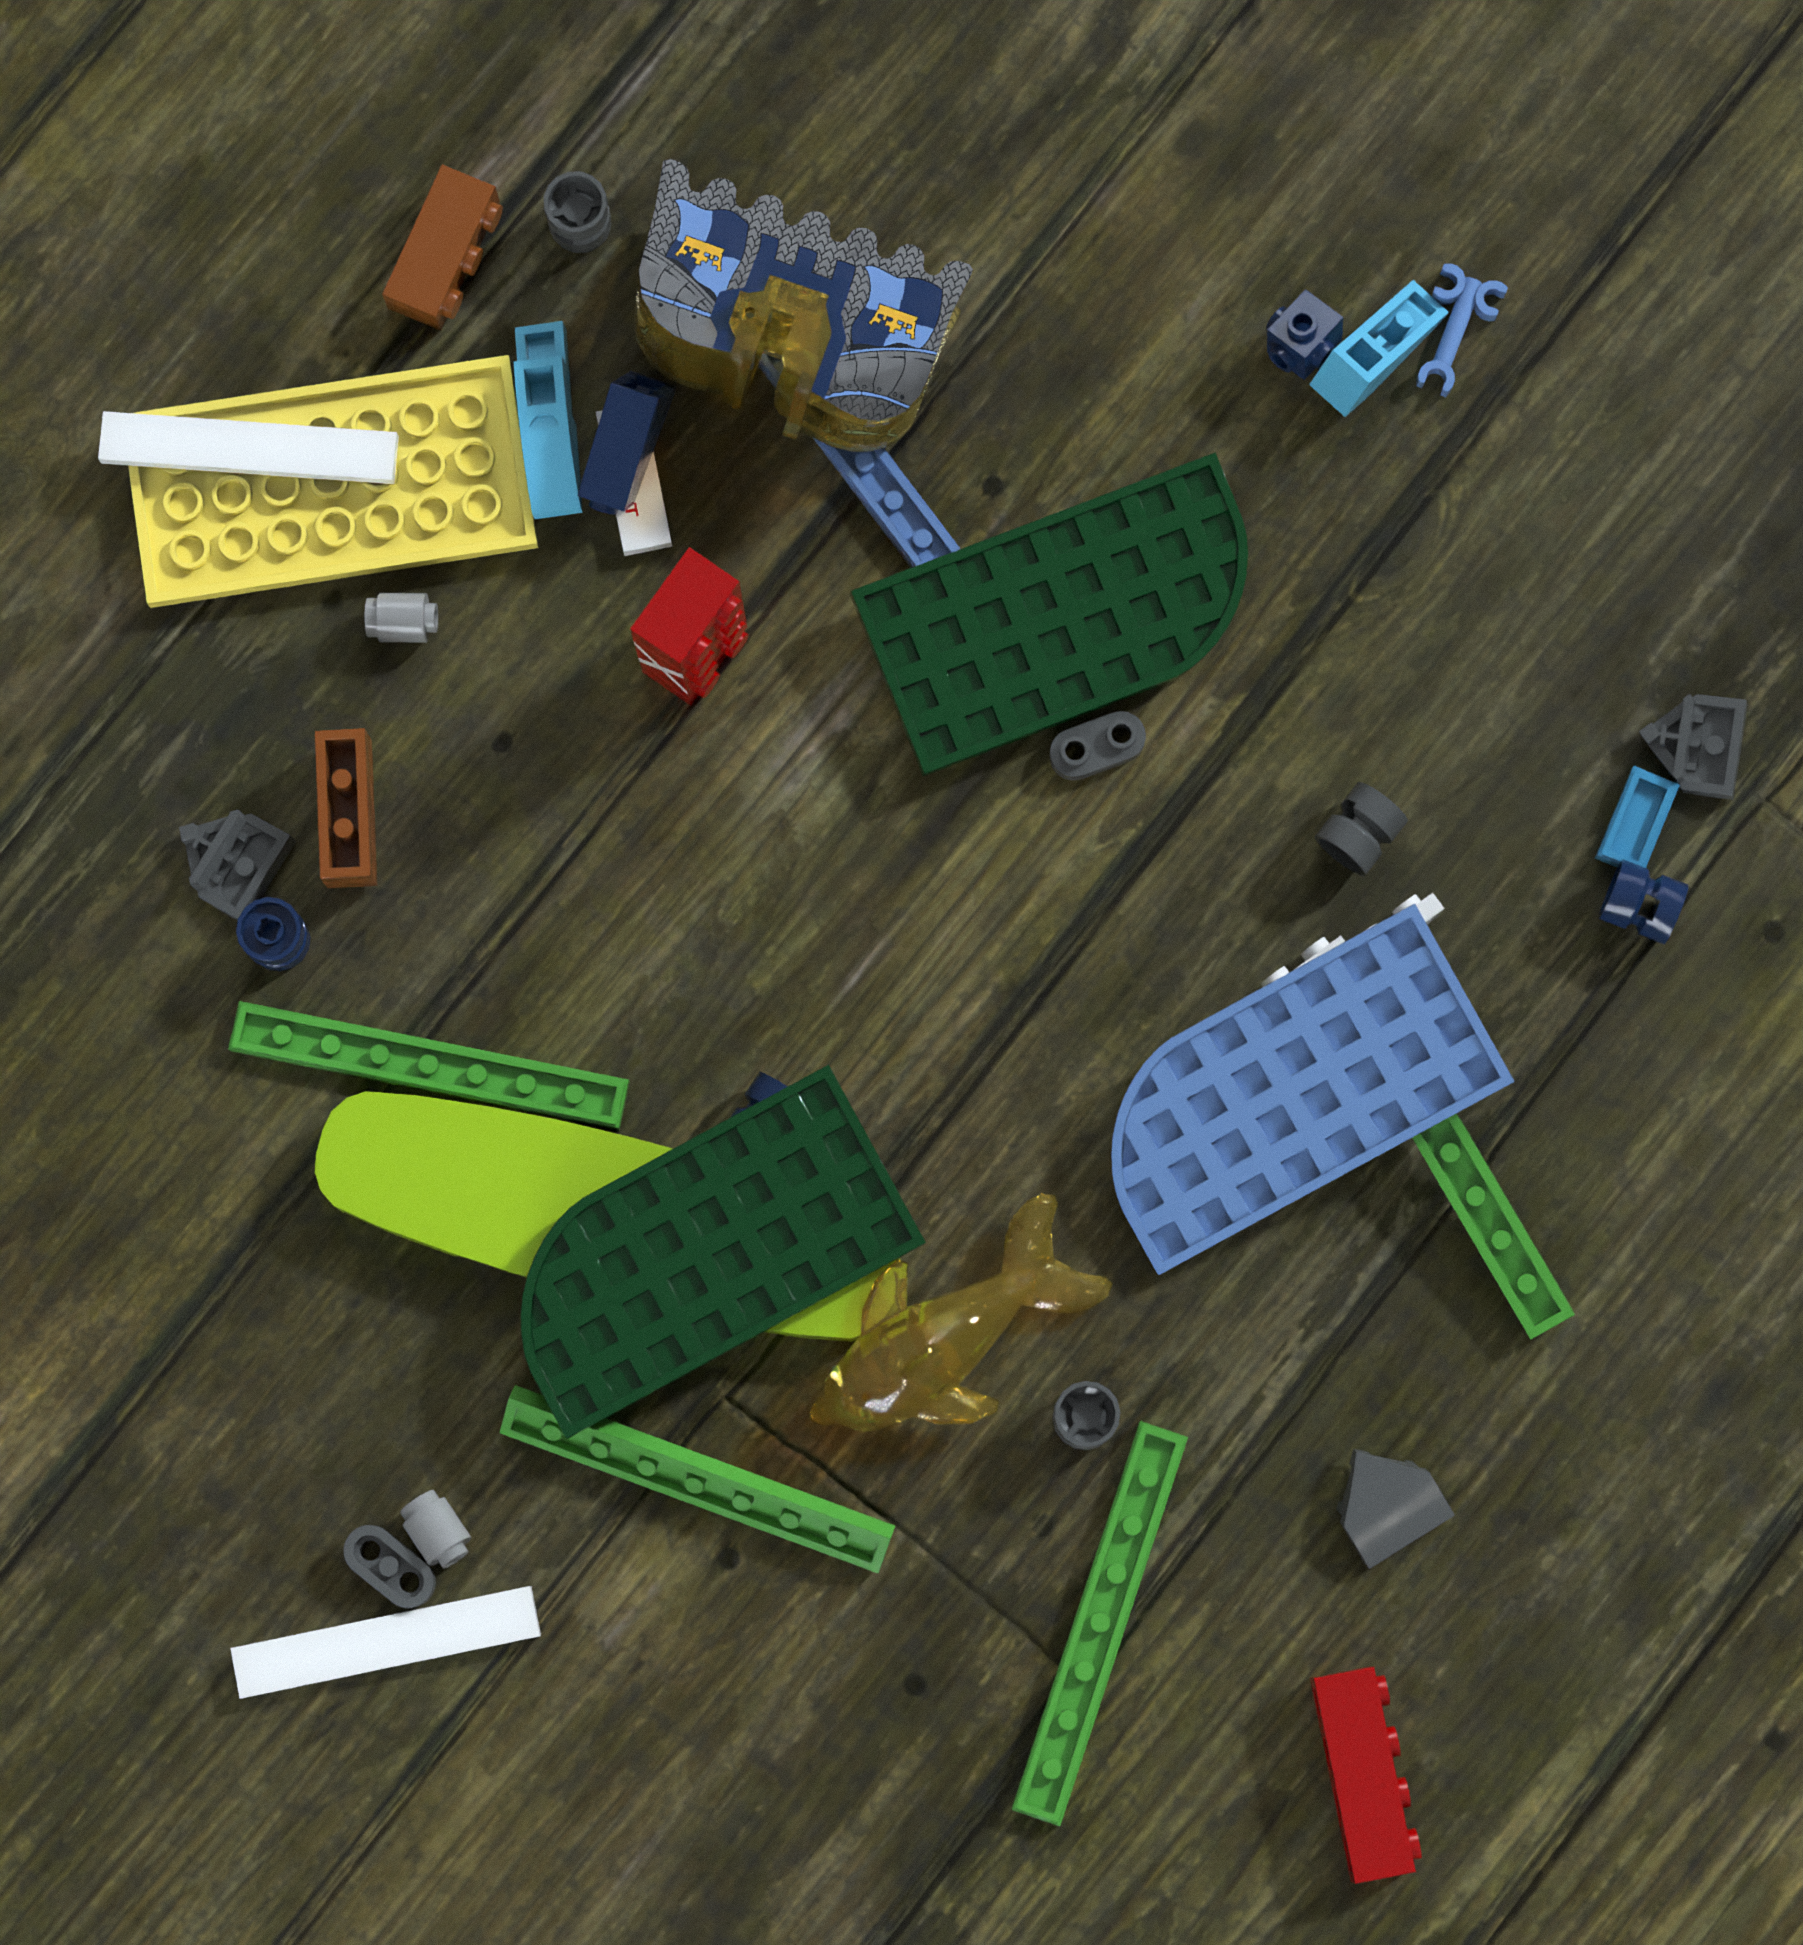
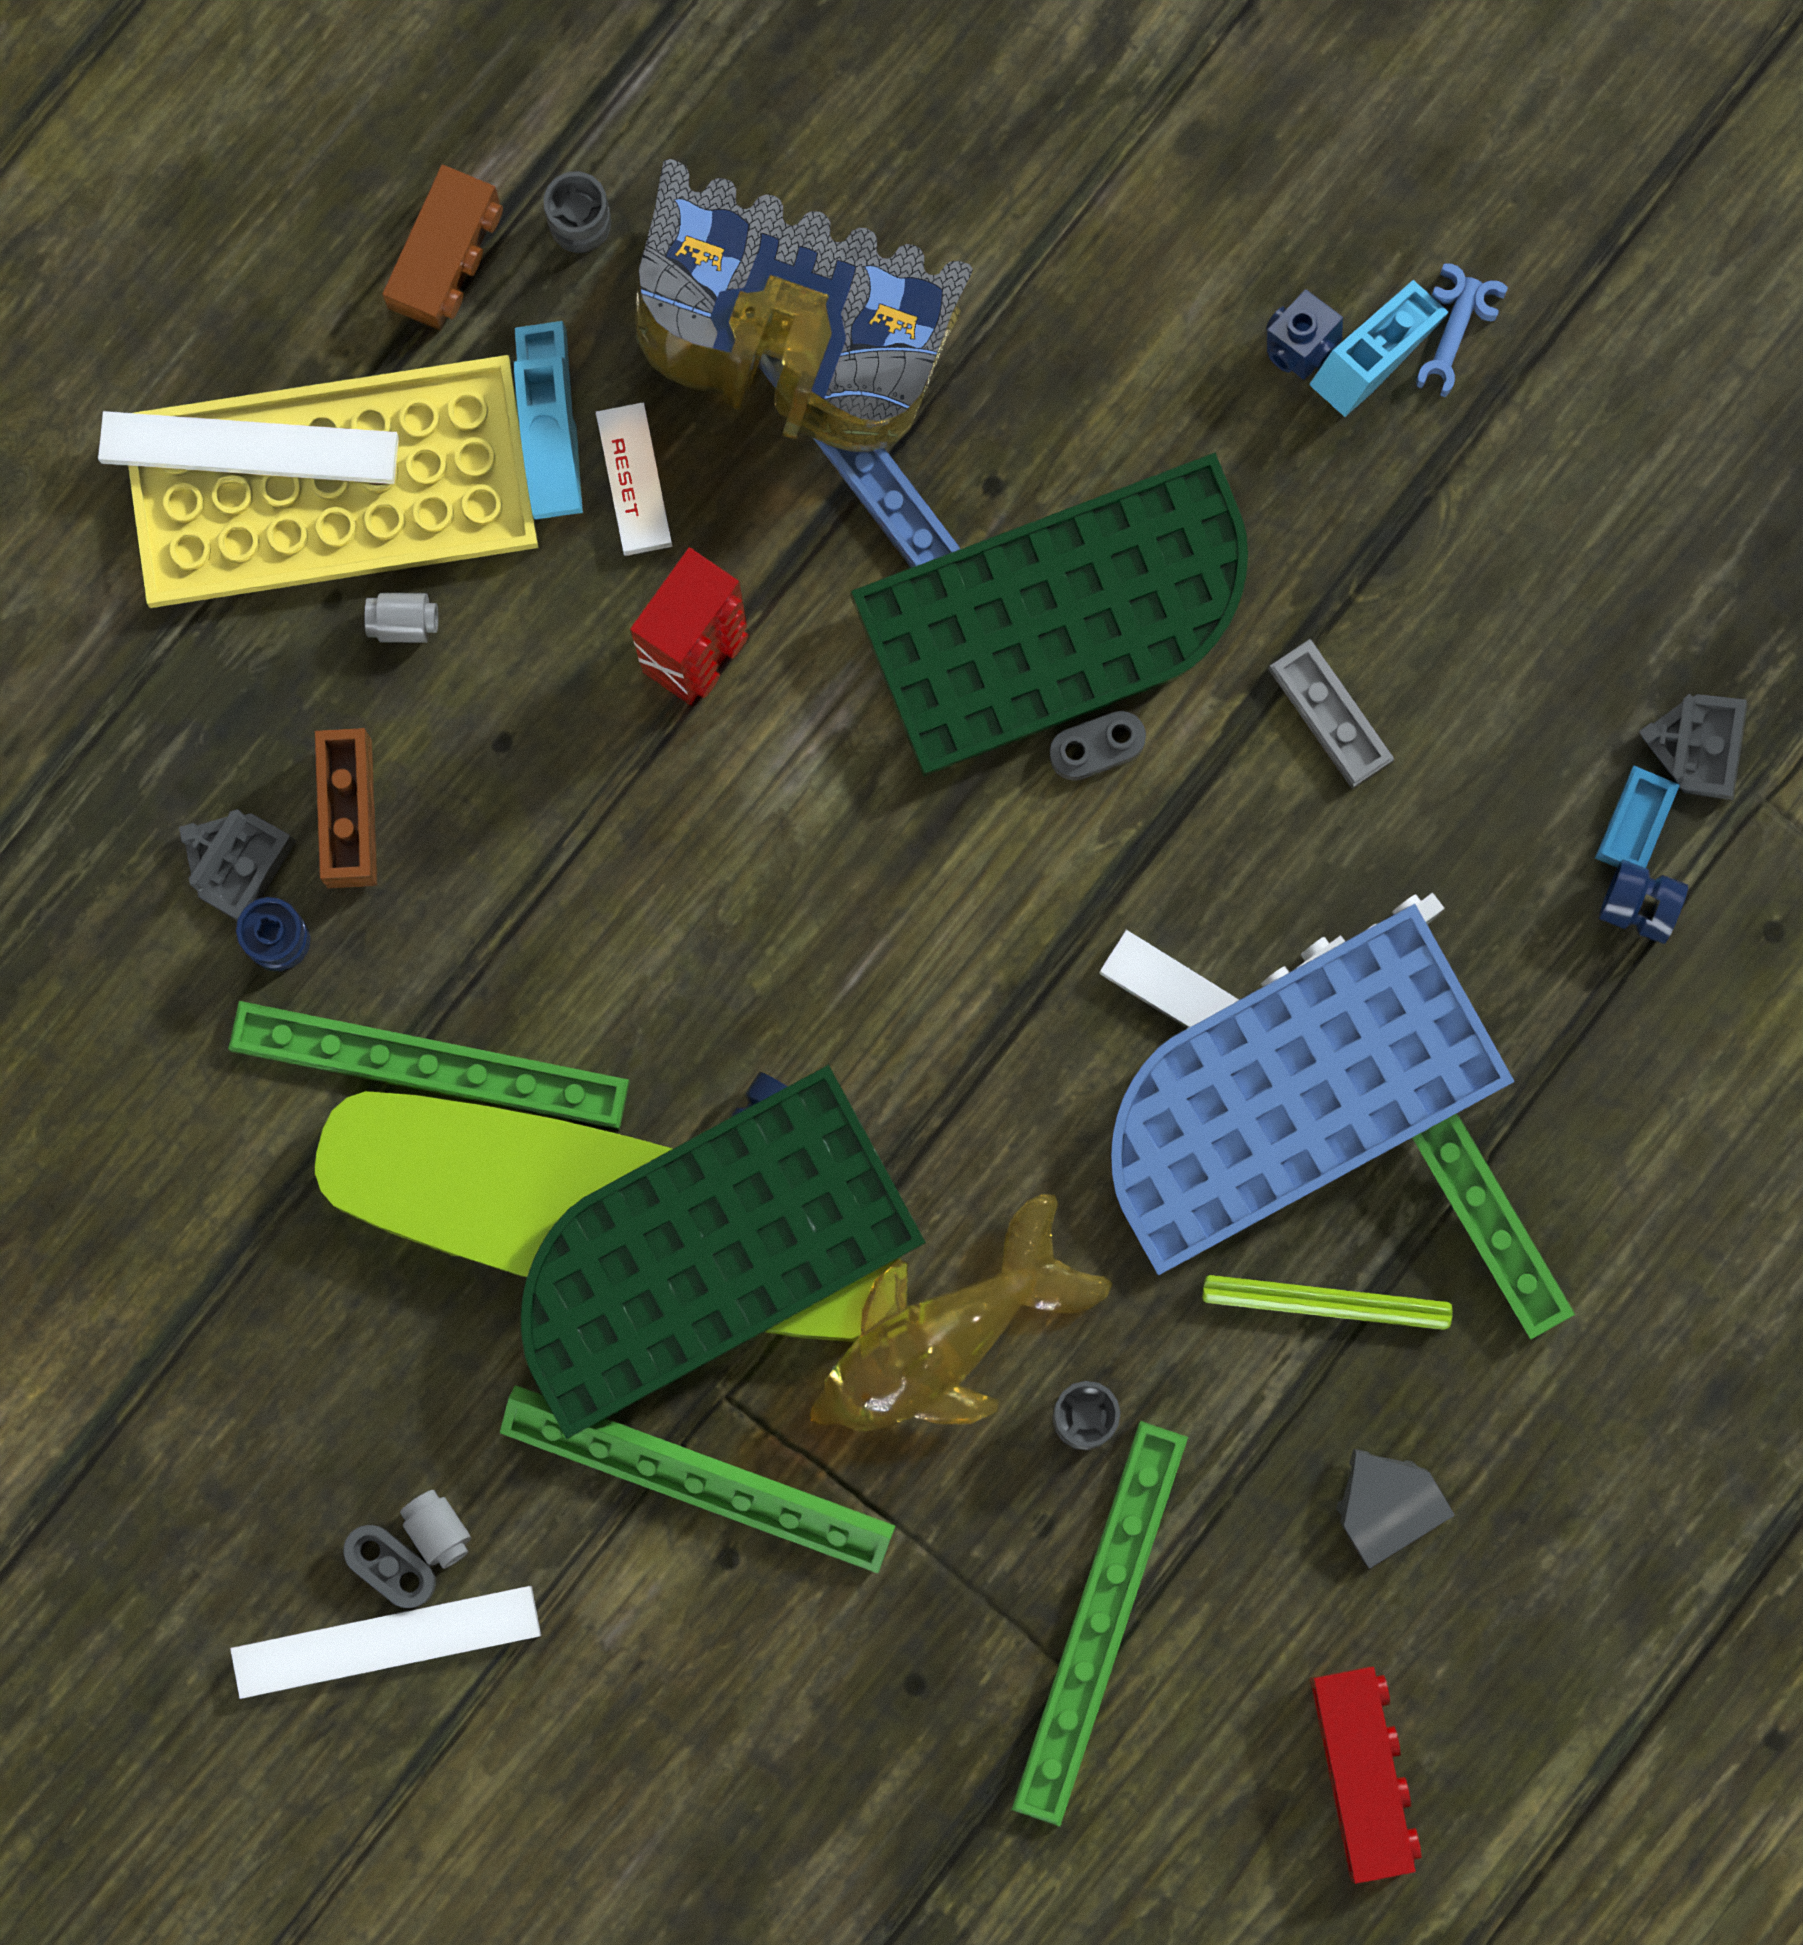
dark blue slope [577,371,677,514] -> none
dark grey wheel [1314,782,1408,877] -> none
none -> white tile [1099,930,1239,1028]
none -> lime axle [1202,1275,1453,1330]
none -> light grey tile [1268,639,1395,790]

